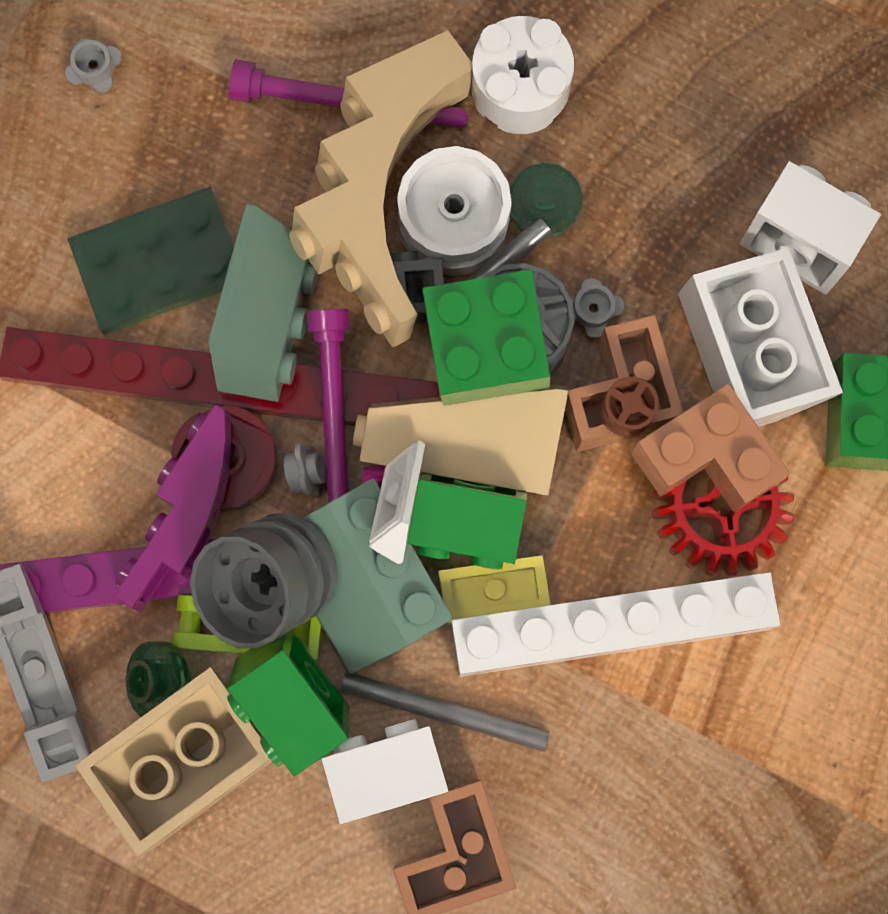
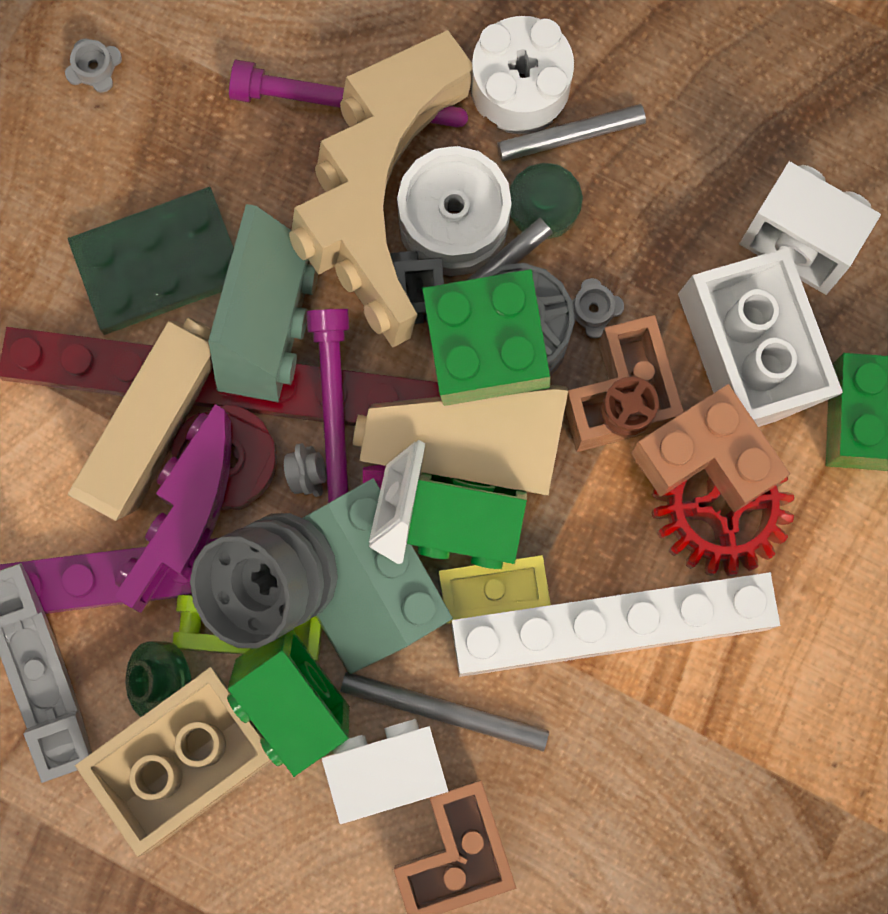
none -> tan slope [67,317,213,521]
none -> flat silver bar [497,104,646,162]

